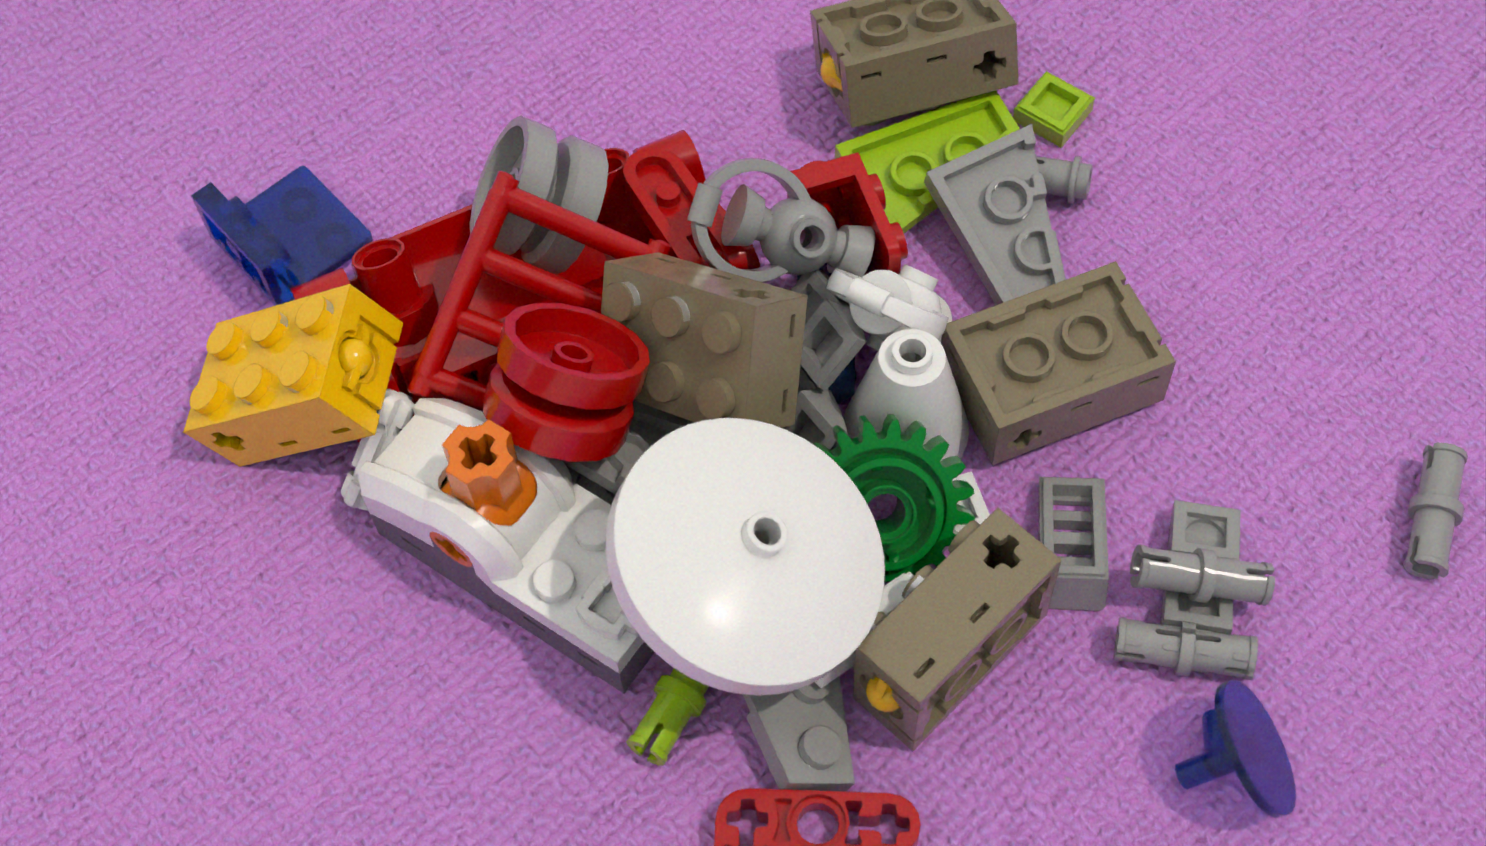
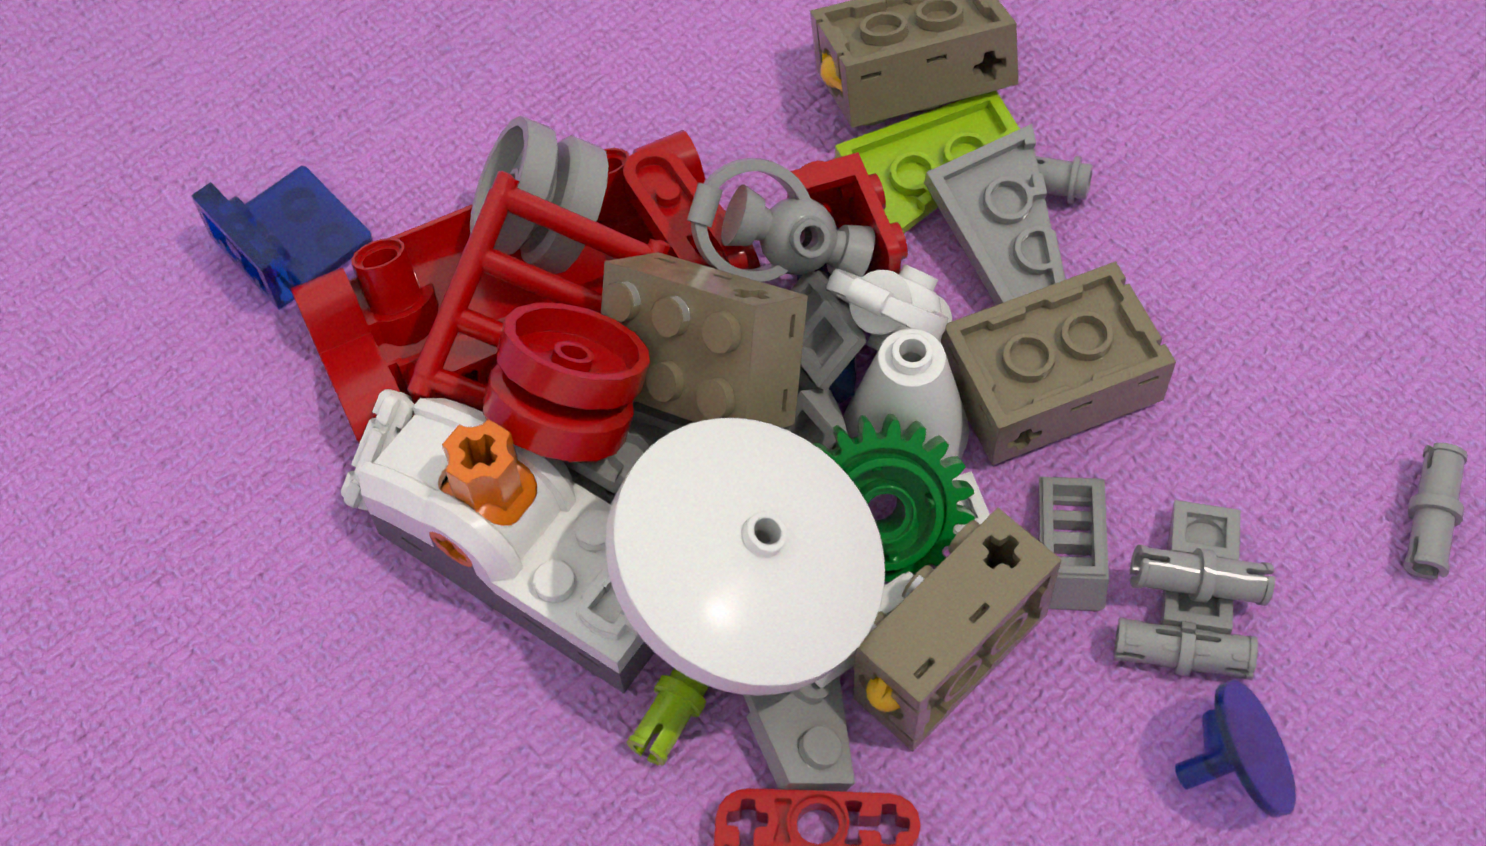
yellow piece [183,284,403,467] -> none
lime tile [1013,71,1095,148] -> none

